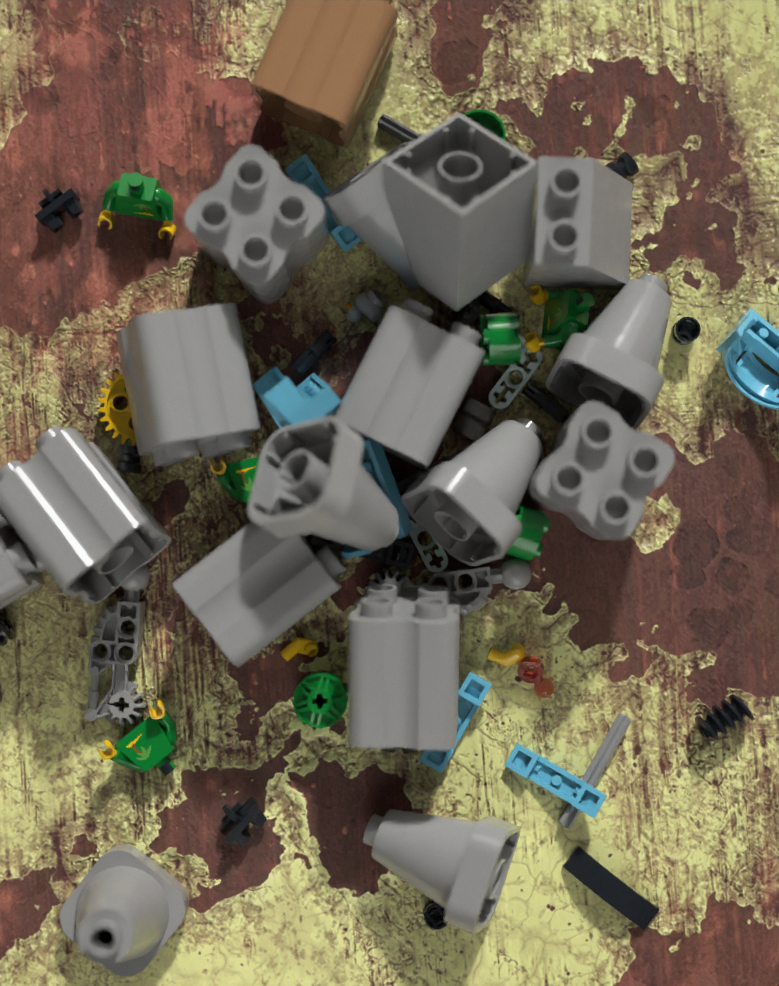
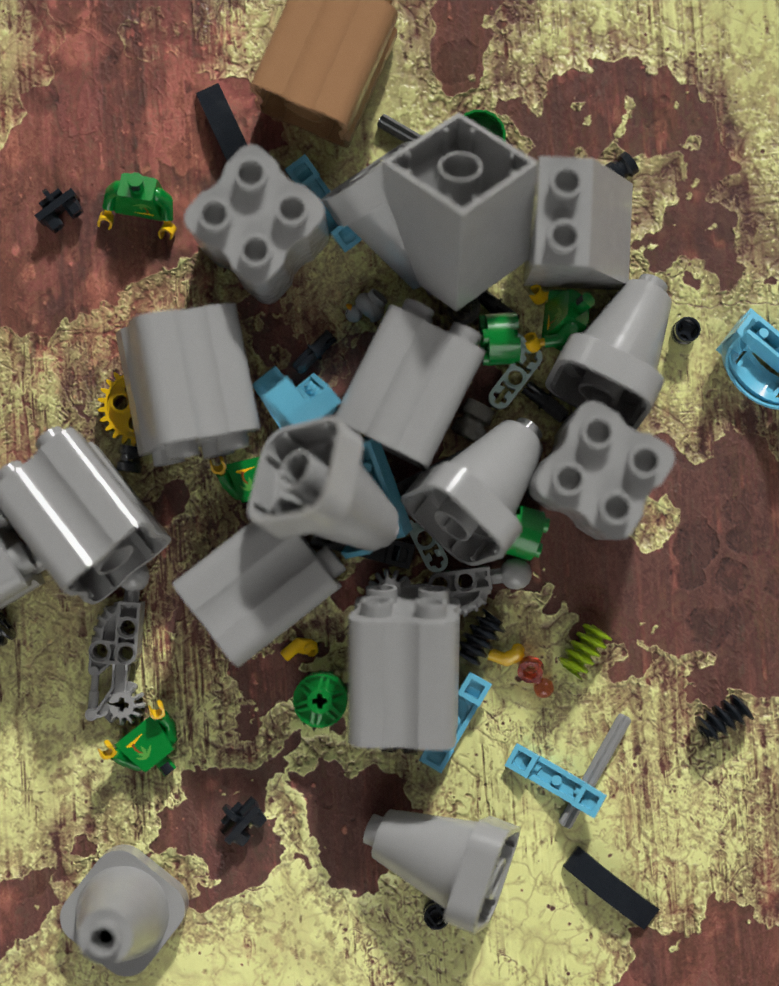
none -> black slope [196,83,247,163]
none -> black piece [459,608,506,666]
none -> lime piece [558,624,613,680]

